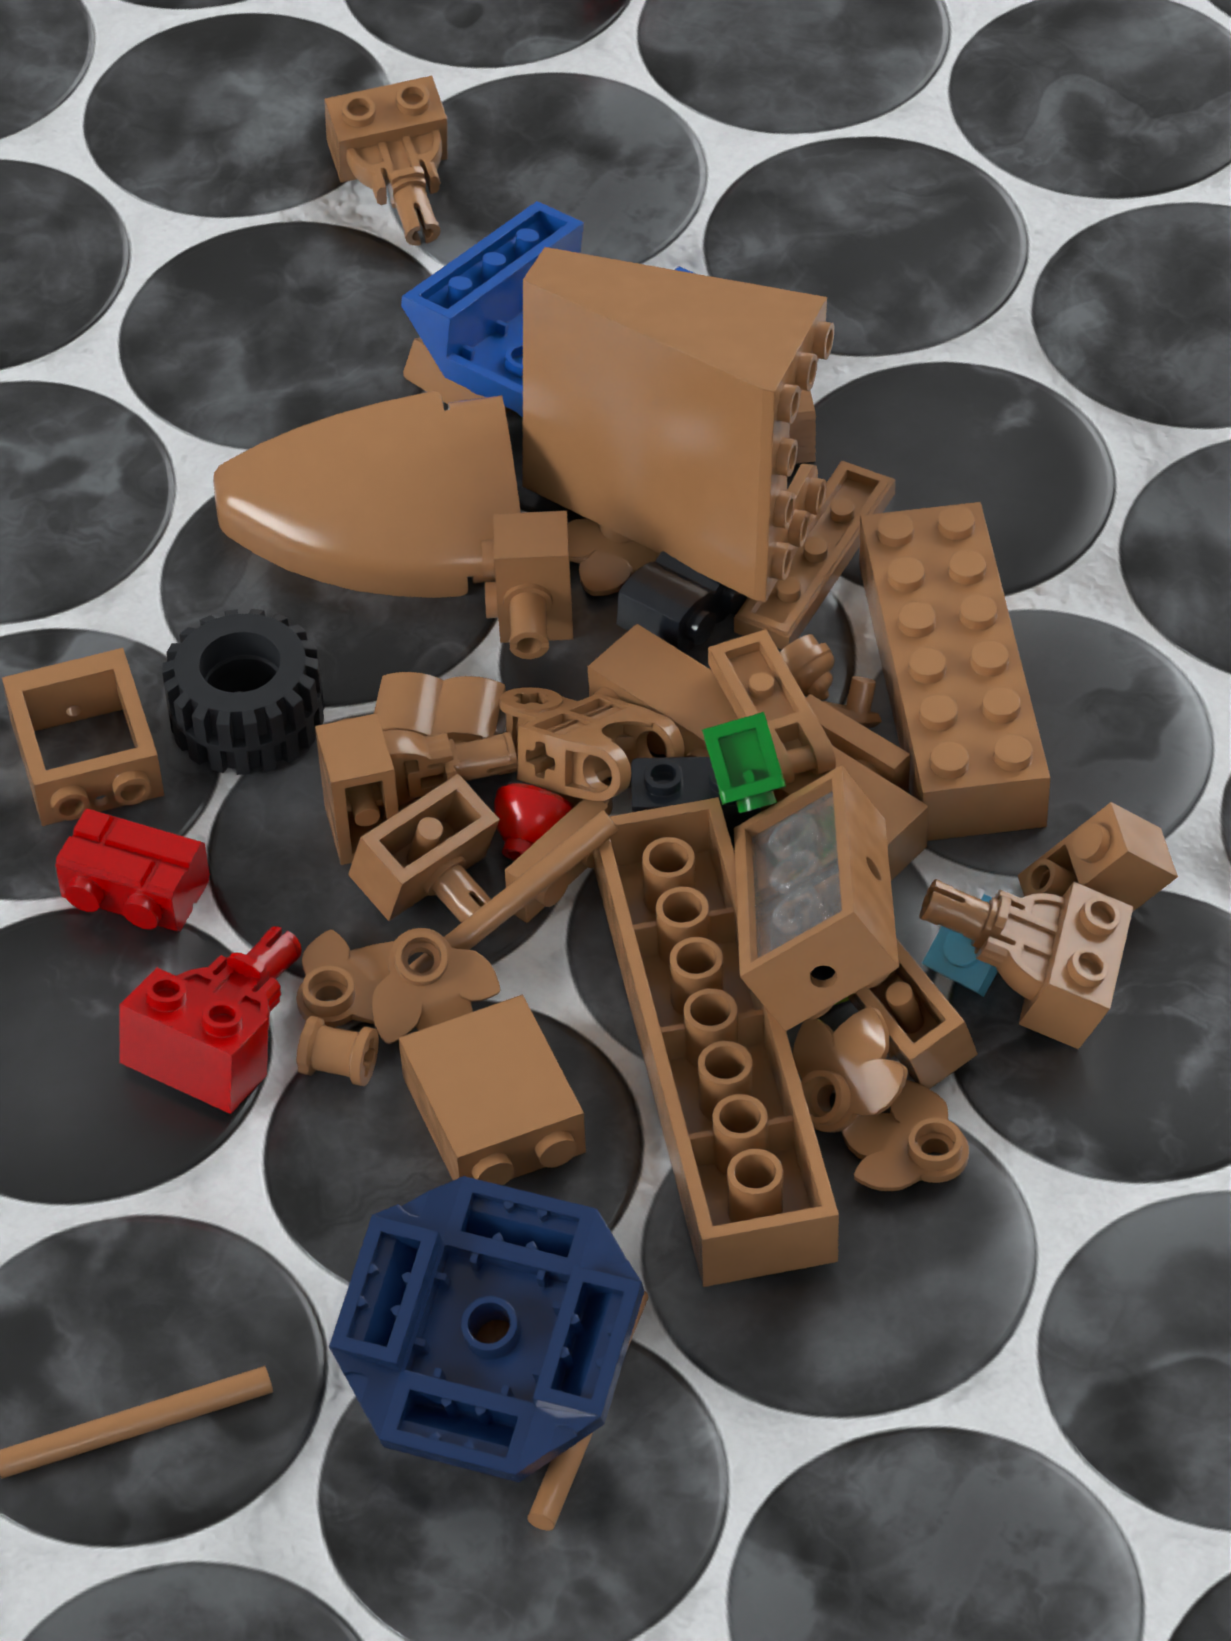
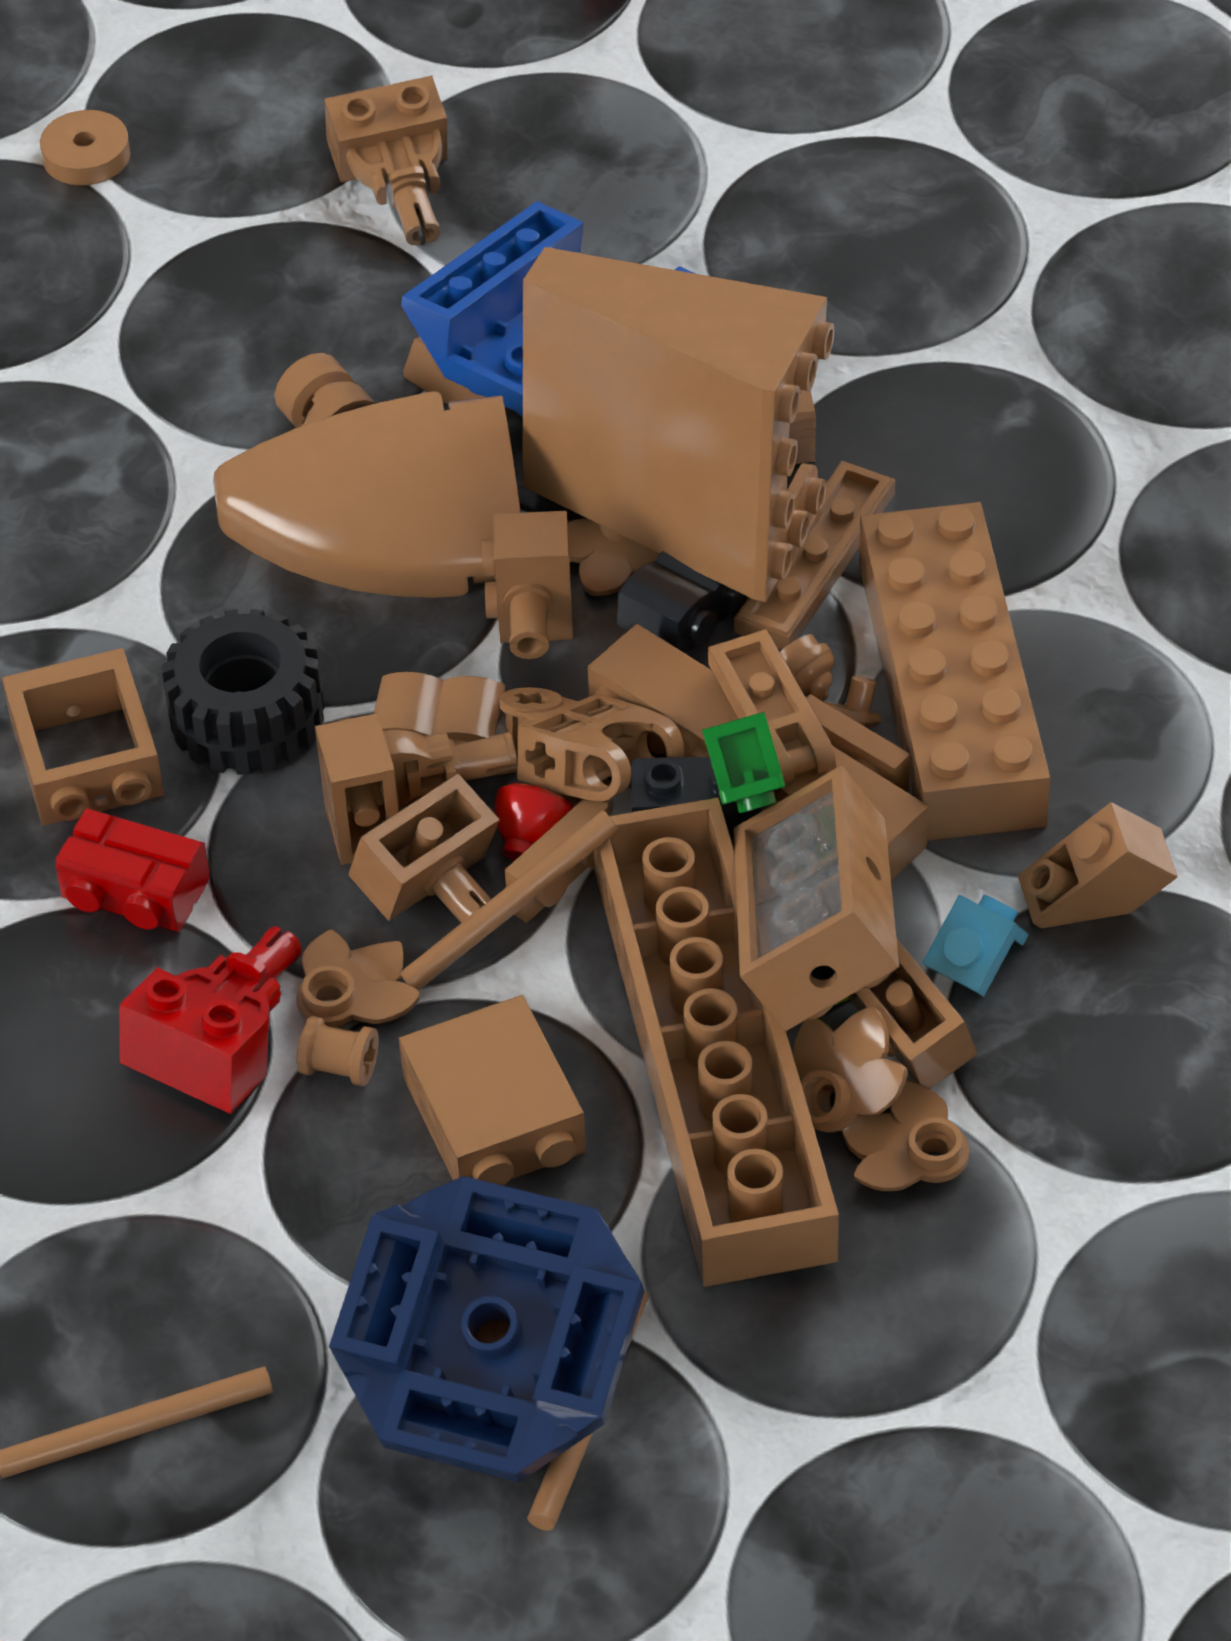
medium nougat plate [372,928,500,1044] -> none
medium nougat brick [919,879,1133,1049] -> none
none -> medium nougat piece [40,110,130,185]
none -> medium nougat wheel [274,353,376,428]

